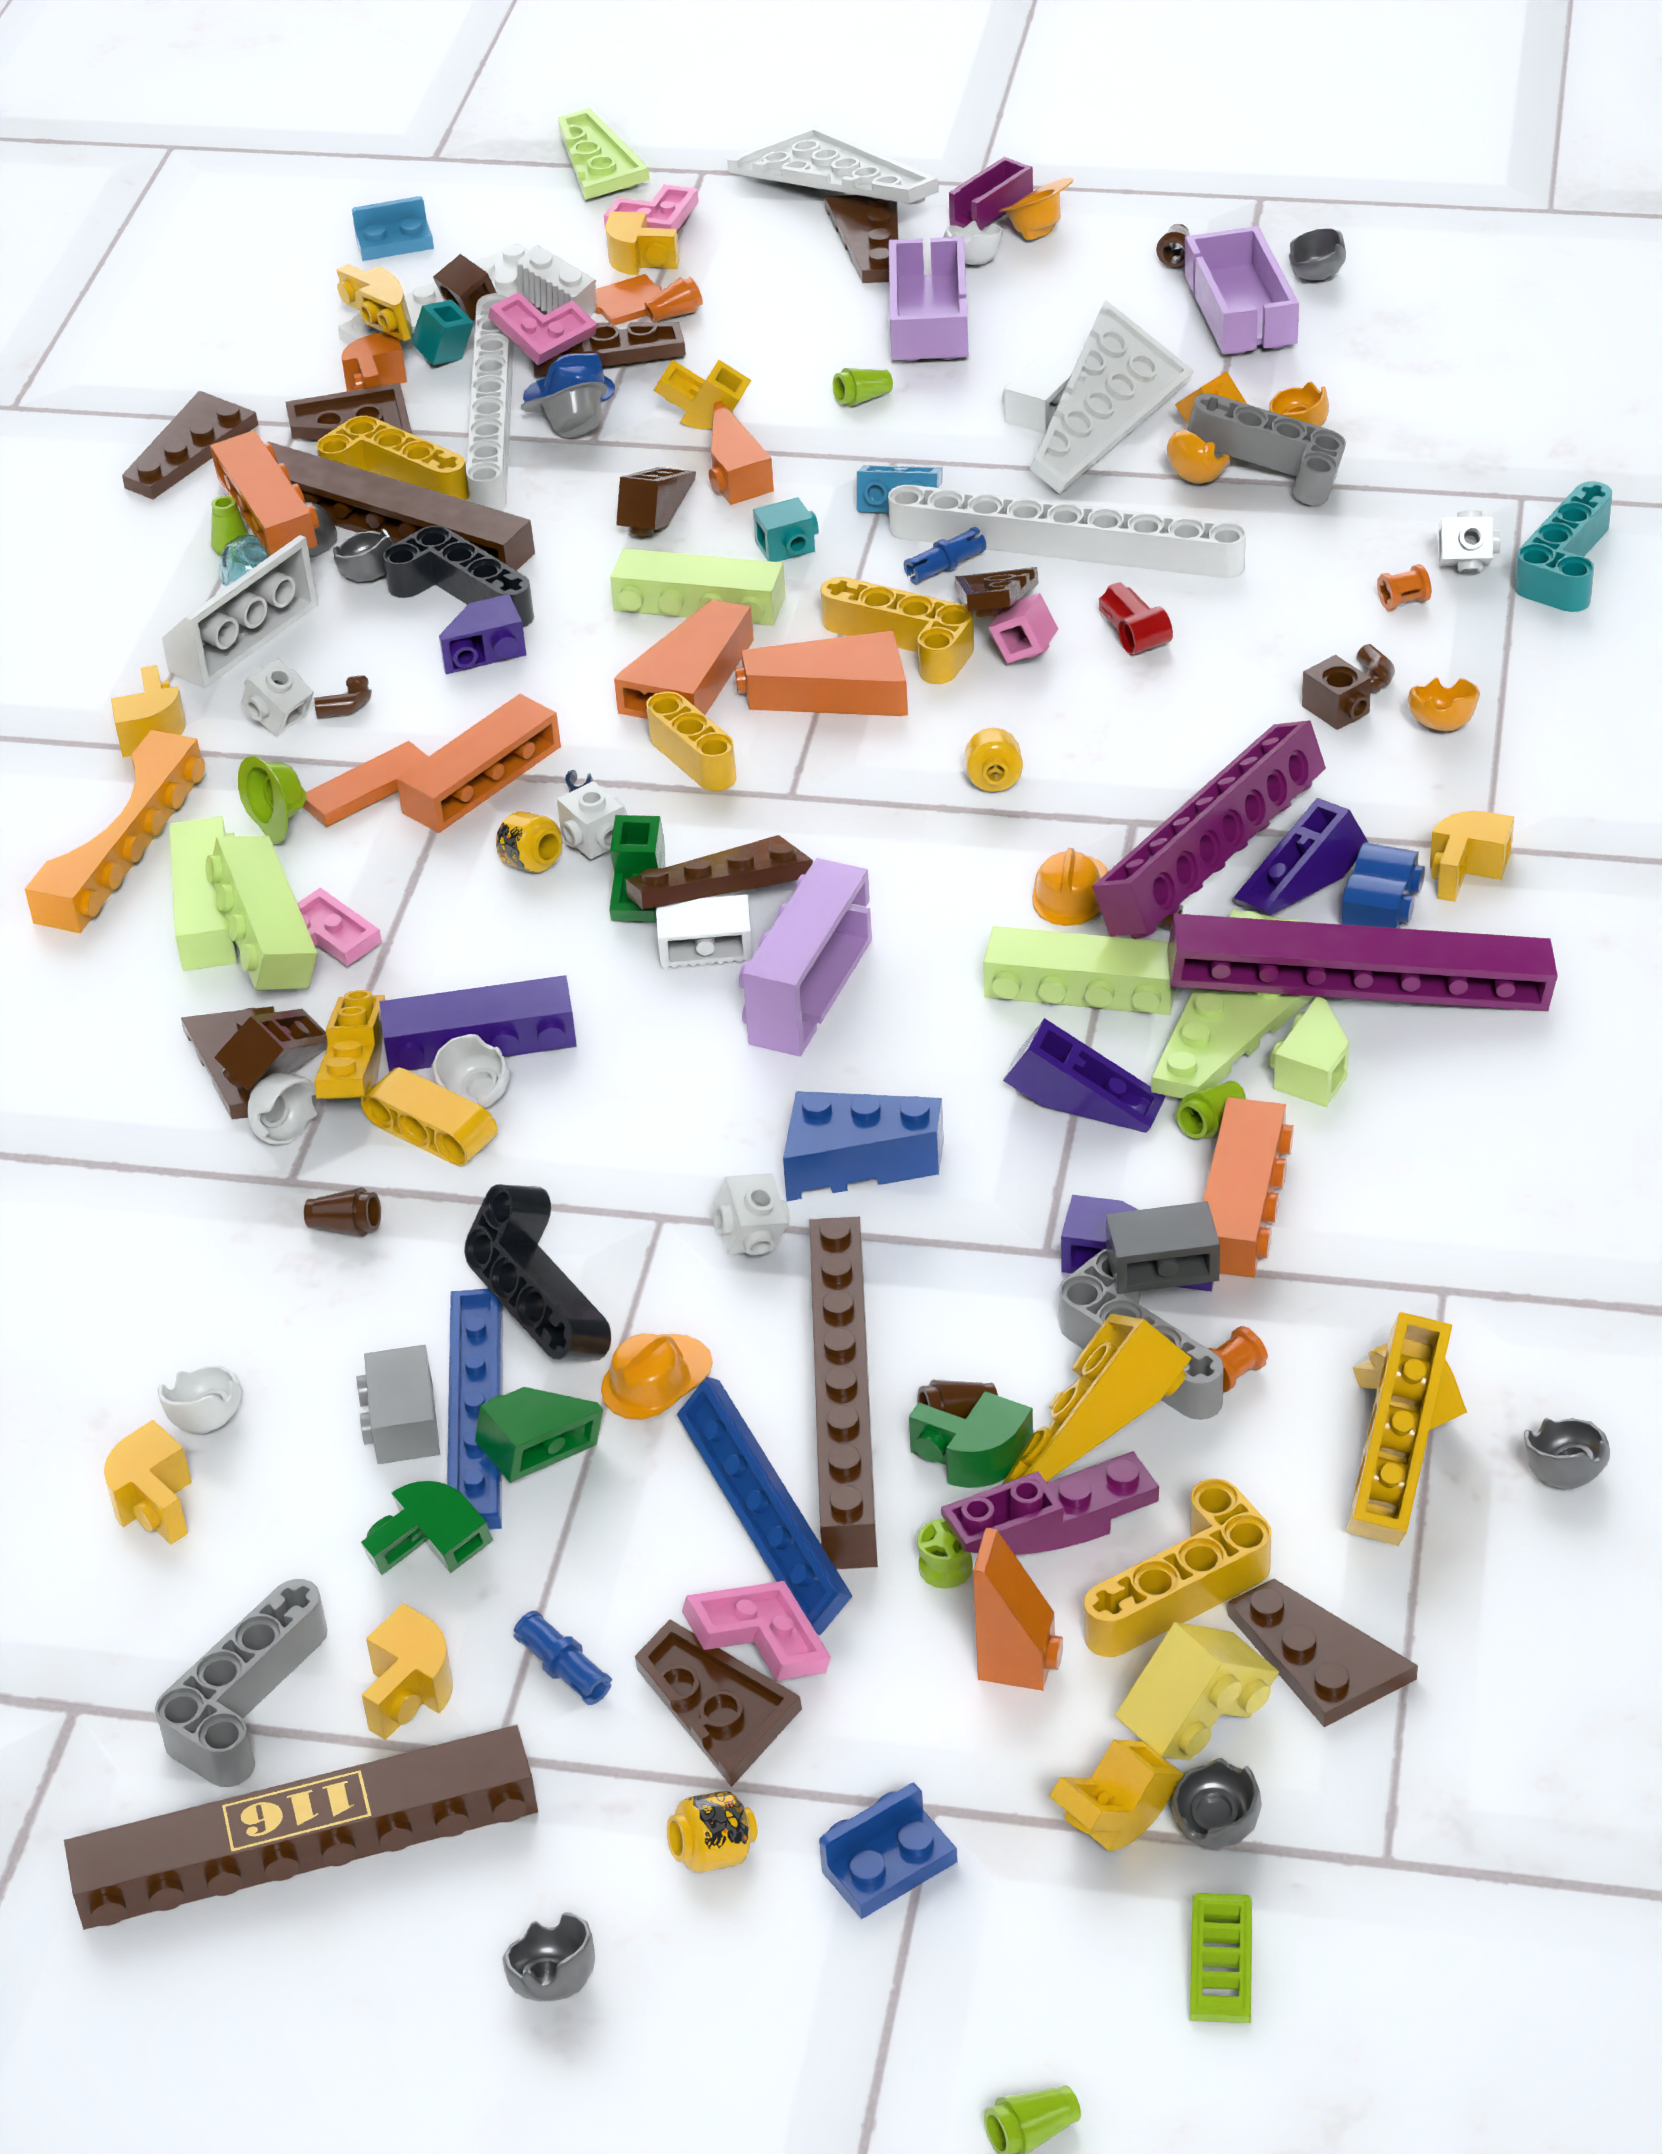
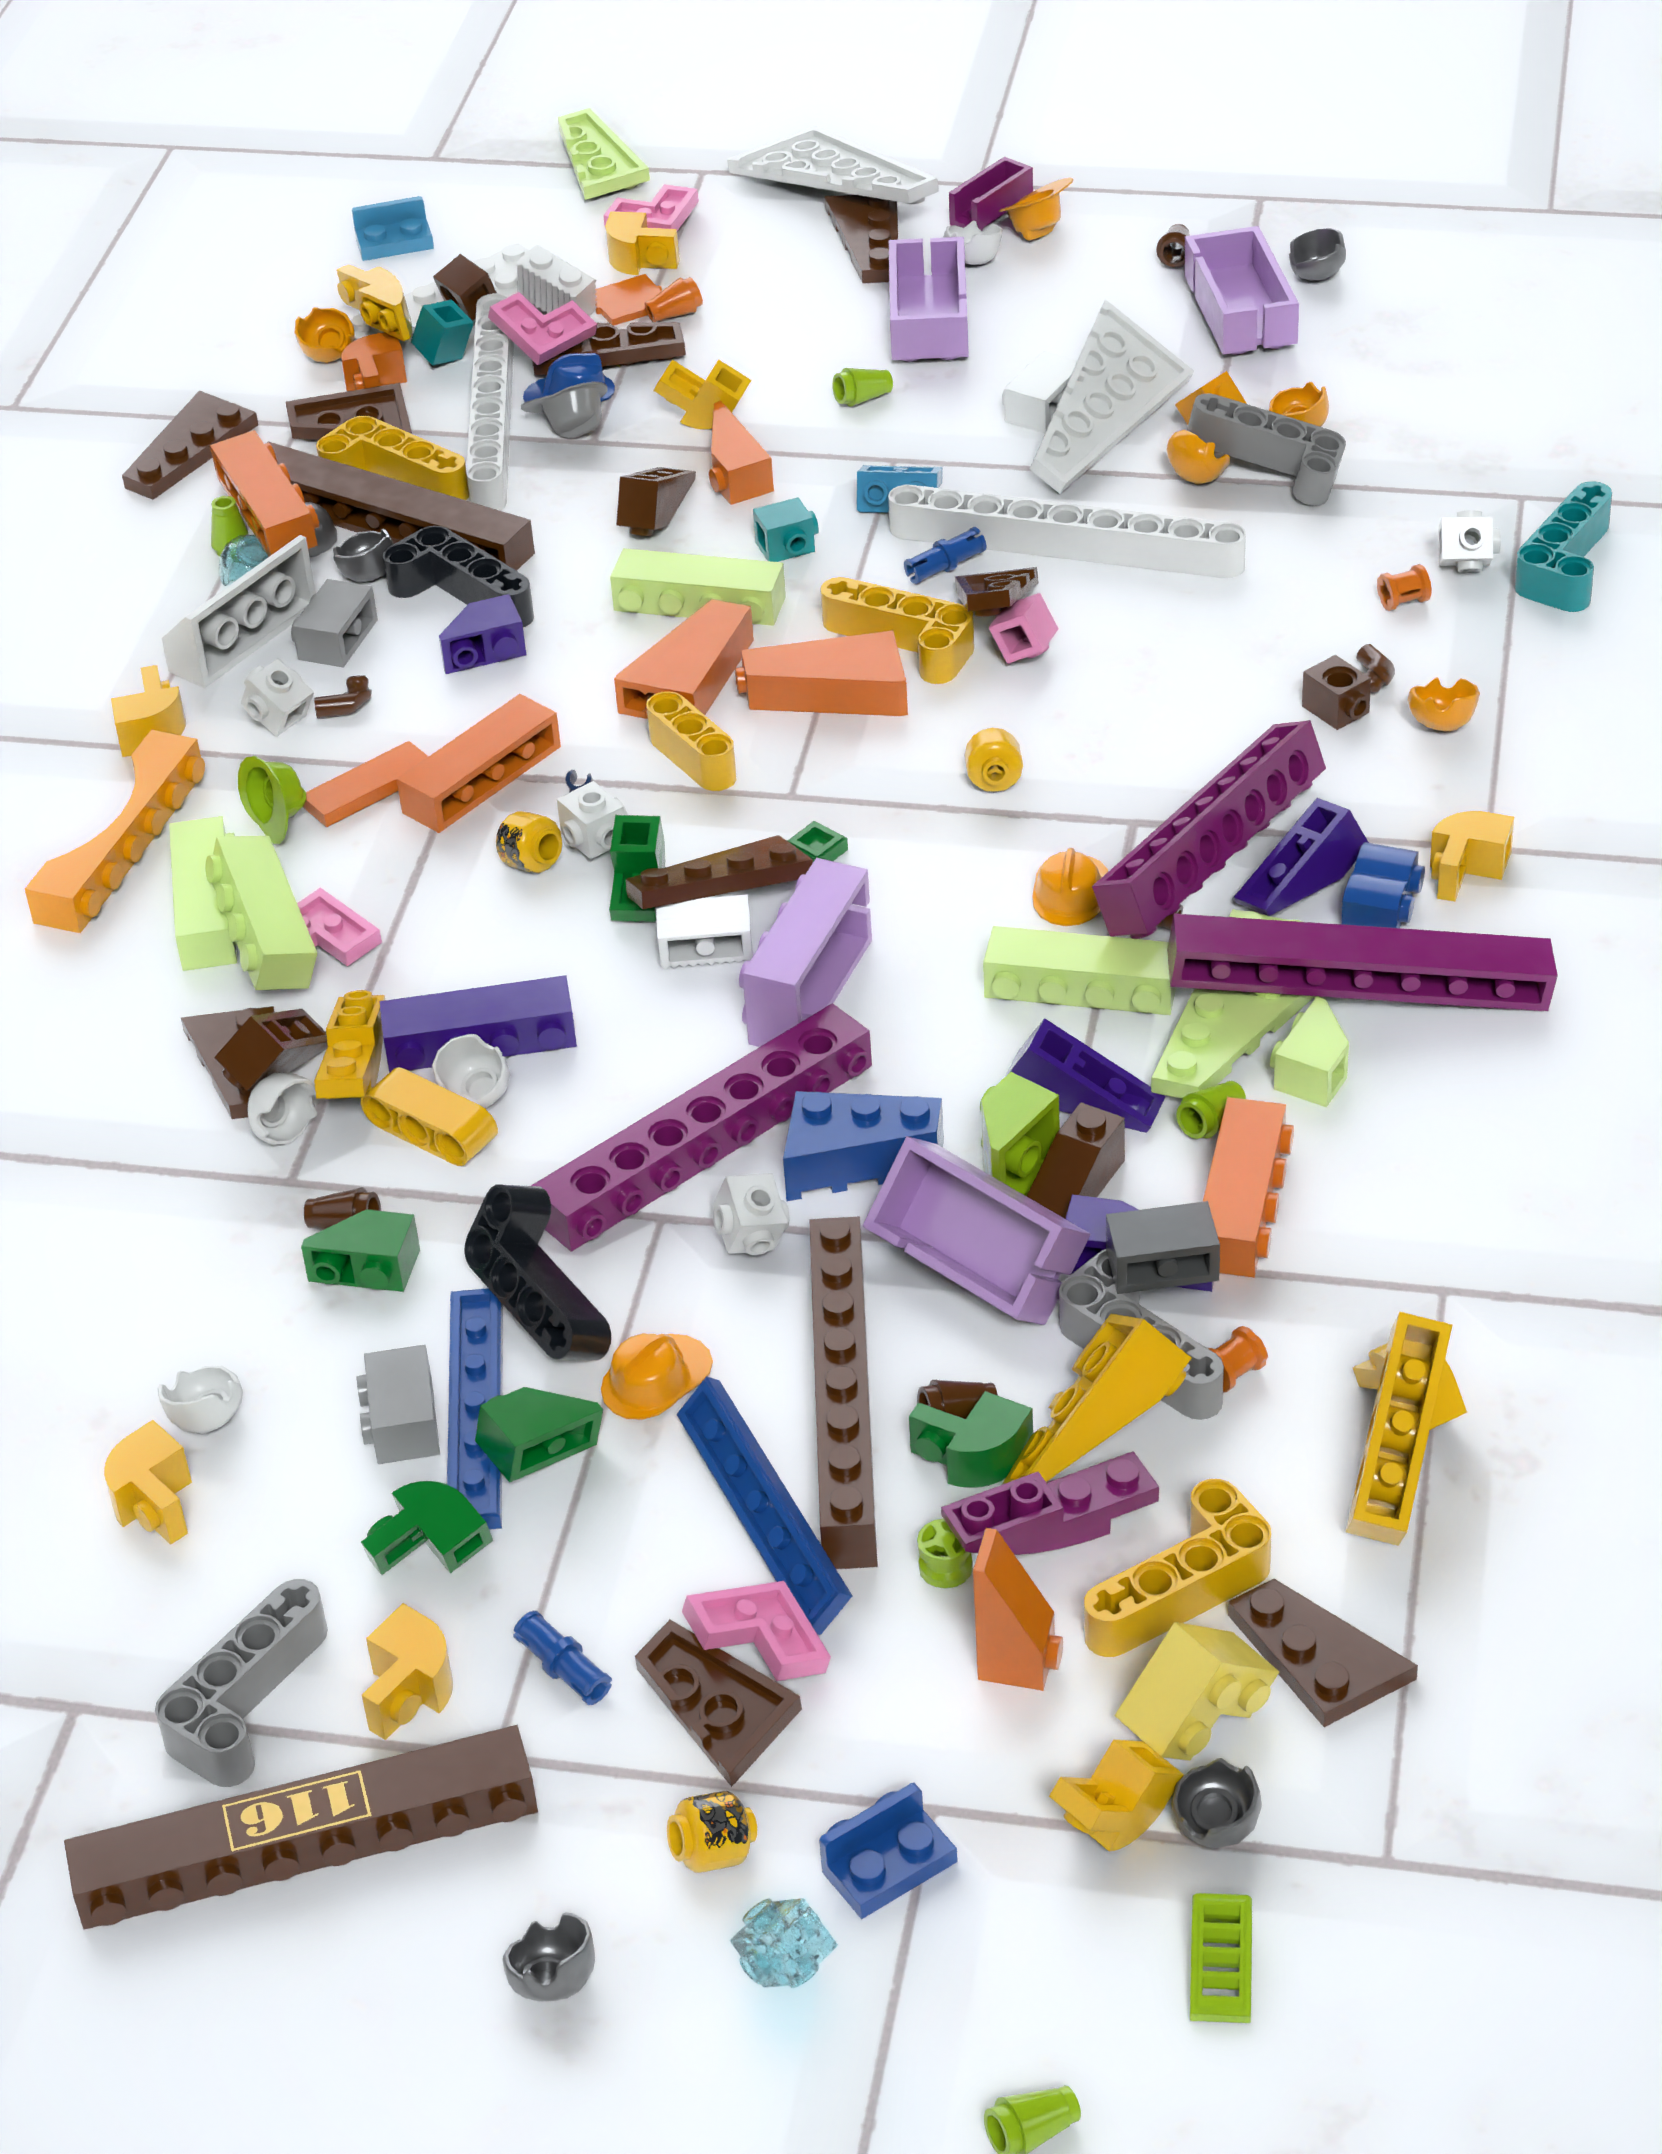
red piece [1099,582,1173,655] -> none
flat silver hair [1524,1418,1610,1490] -> none
none -> light grey brick [291,579,378,668]
none -> light orange hair [294,307,355,363]
none -> green slope [301,1209,420,1292]
none -> magenta brick [531,1003,872,1252]
none -> clear light blue brick [729,1898,838,1988]
none -> green tile [787,821,848,862]
none -> lavender piece [863,1136,1091,1325]
none -> lime slope [980,1072,1060,1196]
none -> reddish brown slope [1027,1102,1125,1219]

